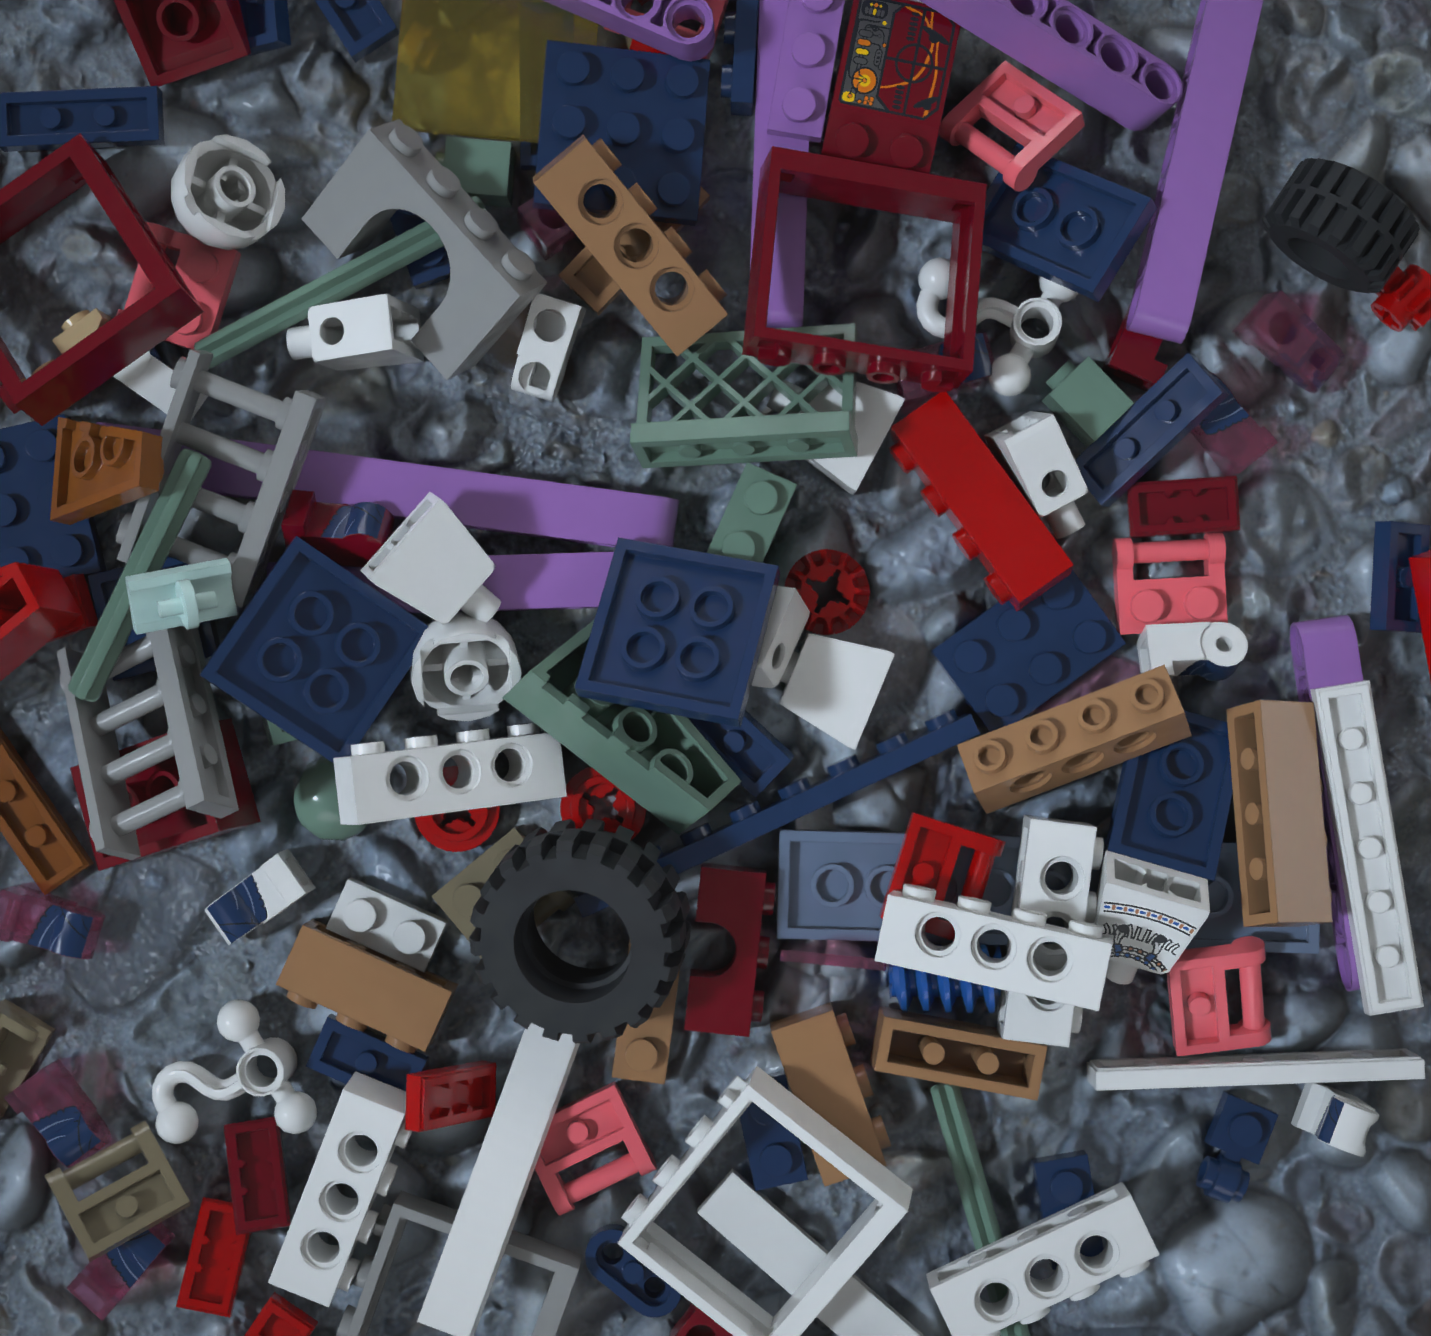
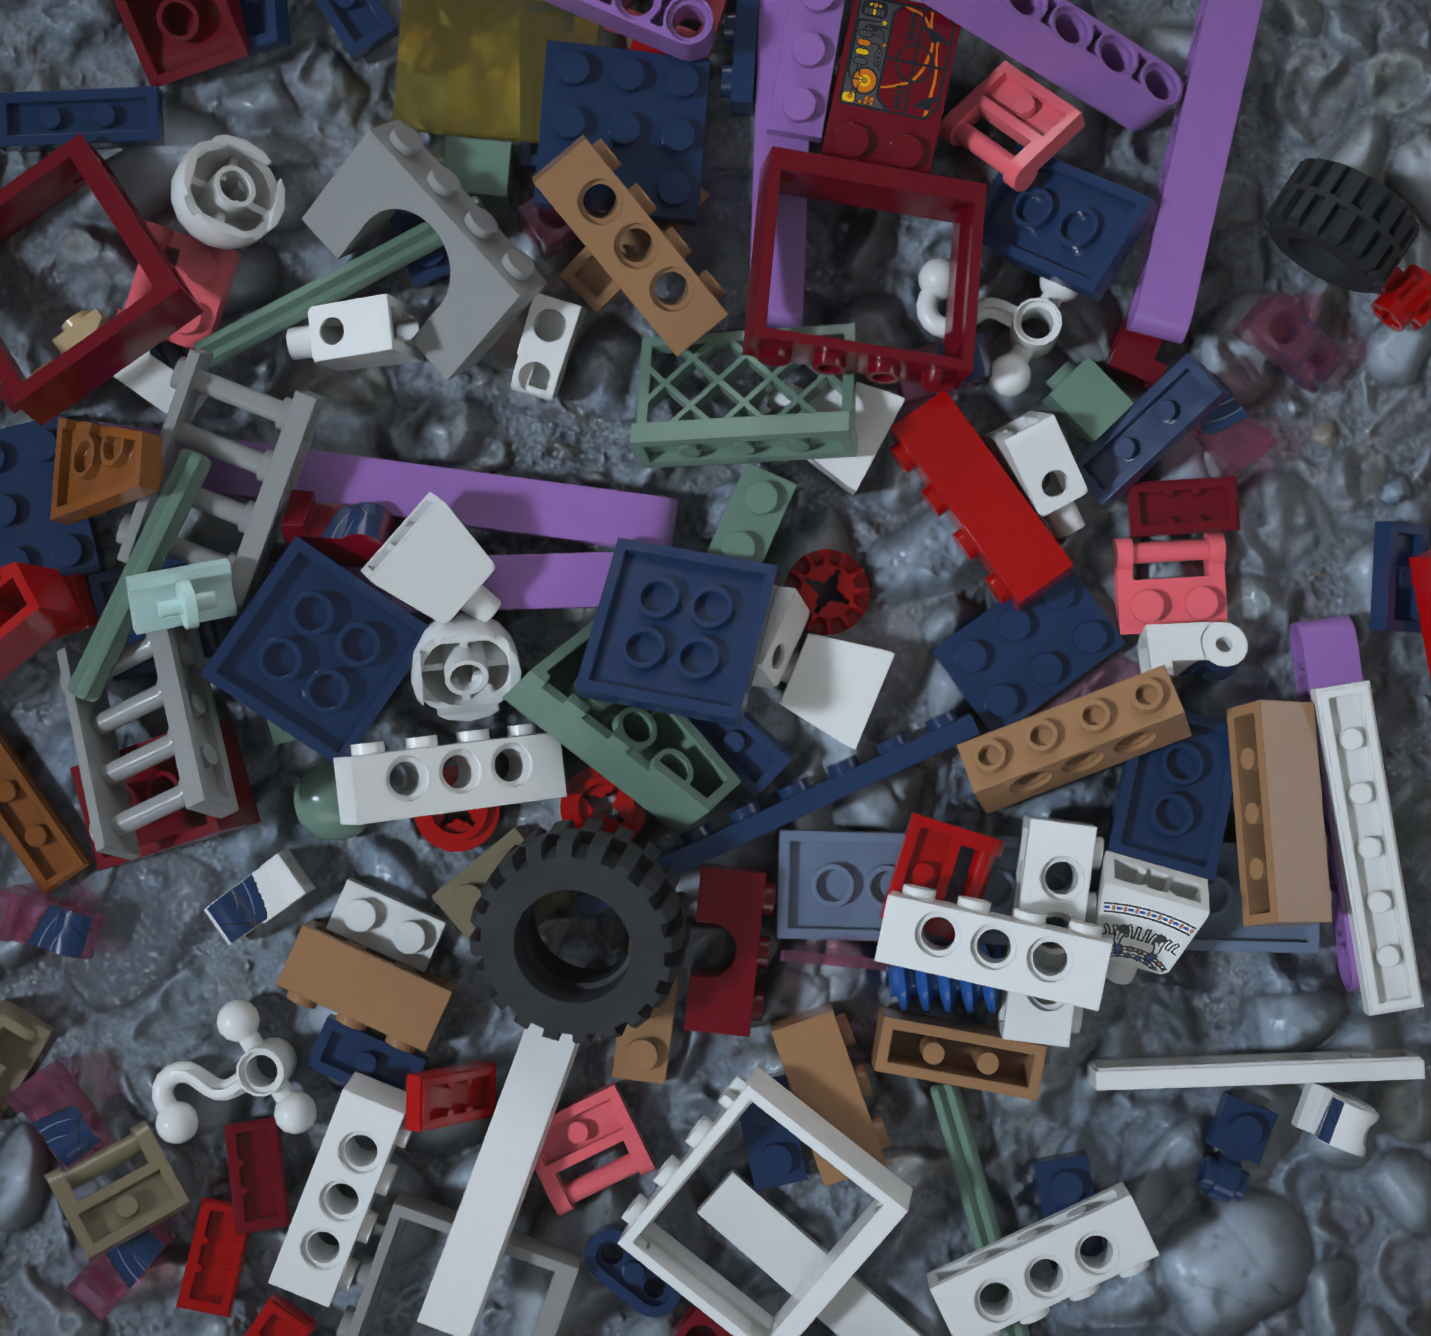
coral plate [1167,936,1272,1057] -> none

